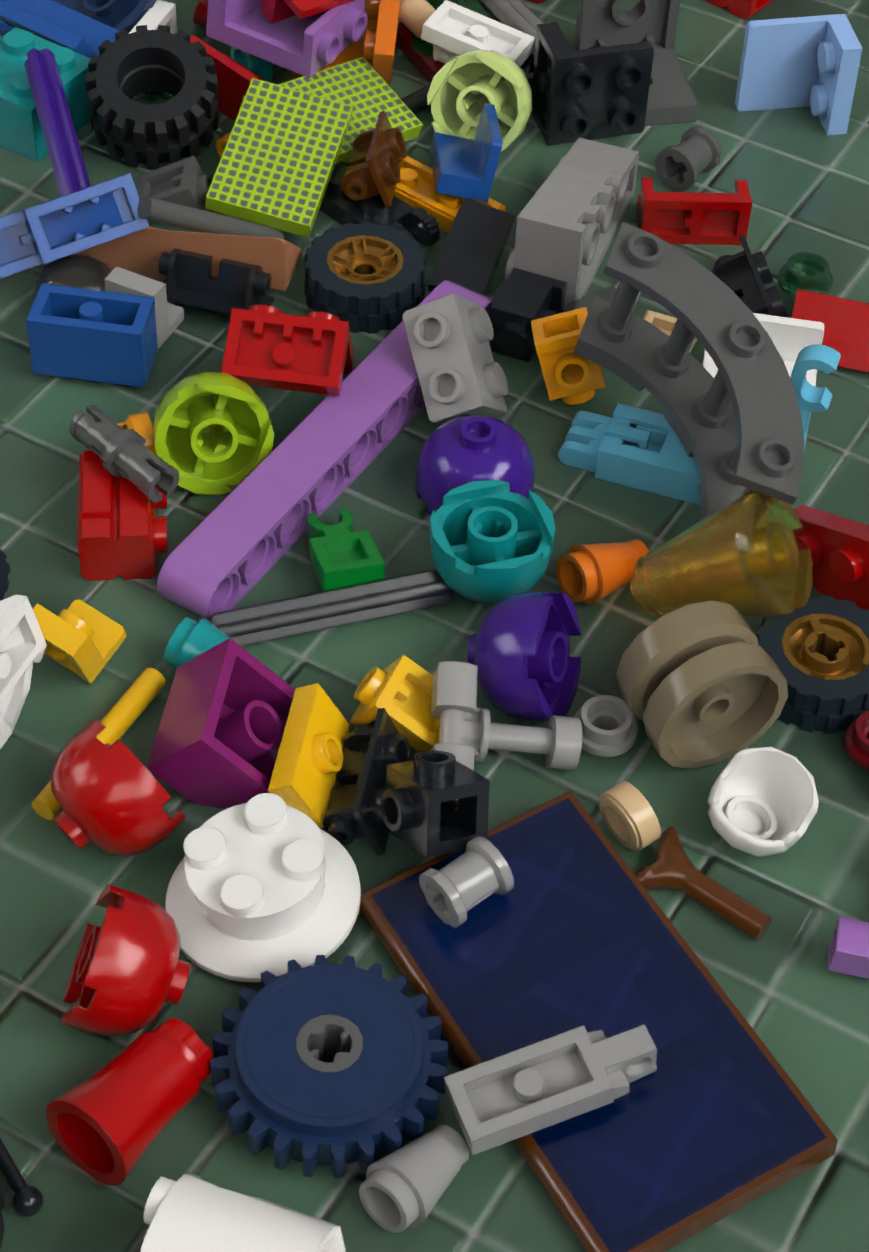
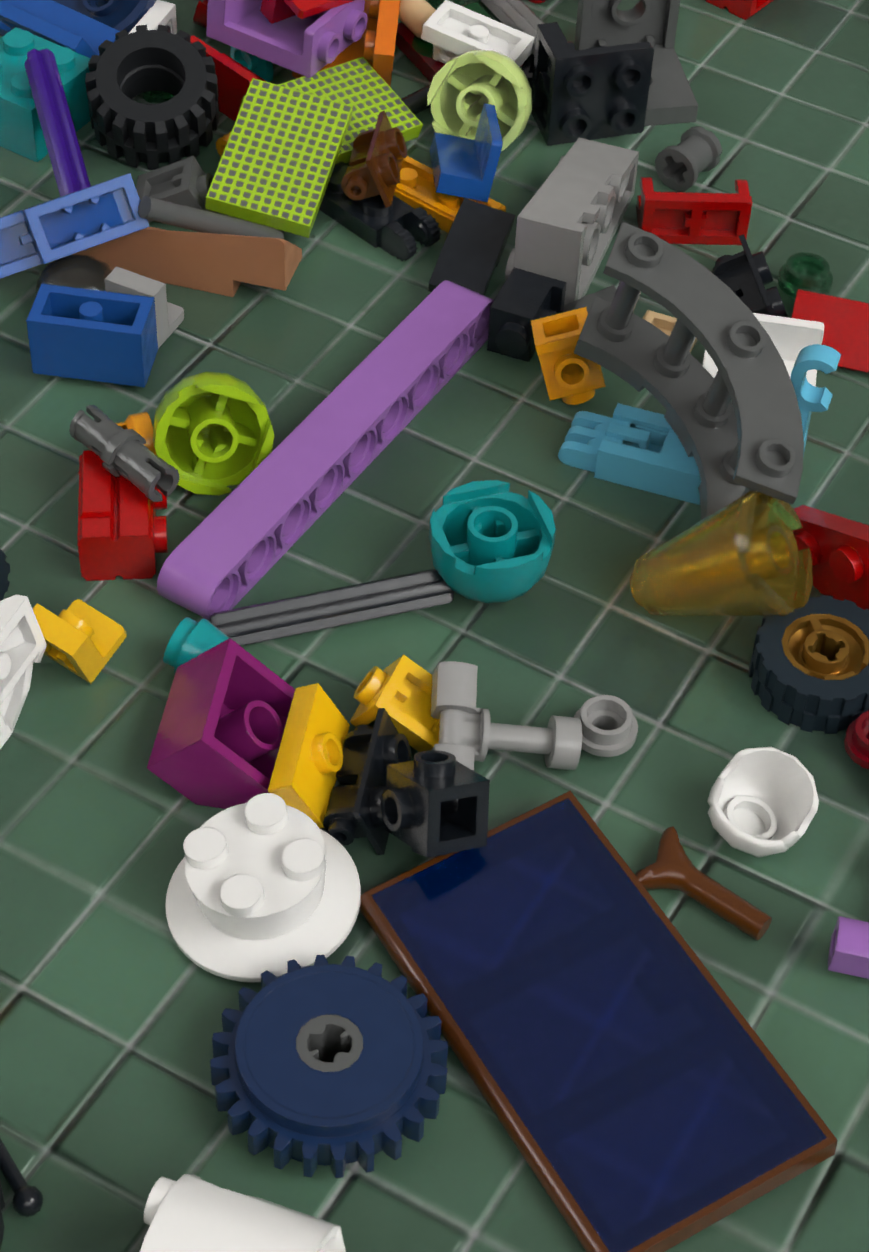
yellow bar [31,667,166,820] -> none
red plant [46,1018,214,1186] -> none
red cylinder [51,719,185,857] -> none
red cylinder [61,884,190,1036] -> none
black hinge [158,248,274,320] -> none
red bracket [221,305,355,396] -> none
black wheel [304,222,426,334] -> none
green plate [307,509,385,591] -> none
light grey cone [359,1125,469,1233] -> none
light grey bracket [402,293,508,423] -> none
dark purple cylinder [415,415,535,516] -> none
light grey bush [419,836,514,928] -> none
light grey hinge [444,1024,658,1155] -> none
dark purple cylinder [467,591,581,721] -> none
orange cone [556,539,651,605] -> none
tan tile [599,781,661,852] -> none
dark tan wheel [616,600,788,769] -> none
light blue bracket [735,14,863,136] -> none

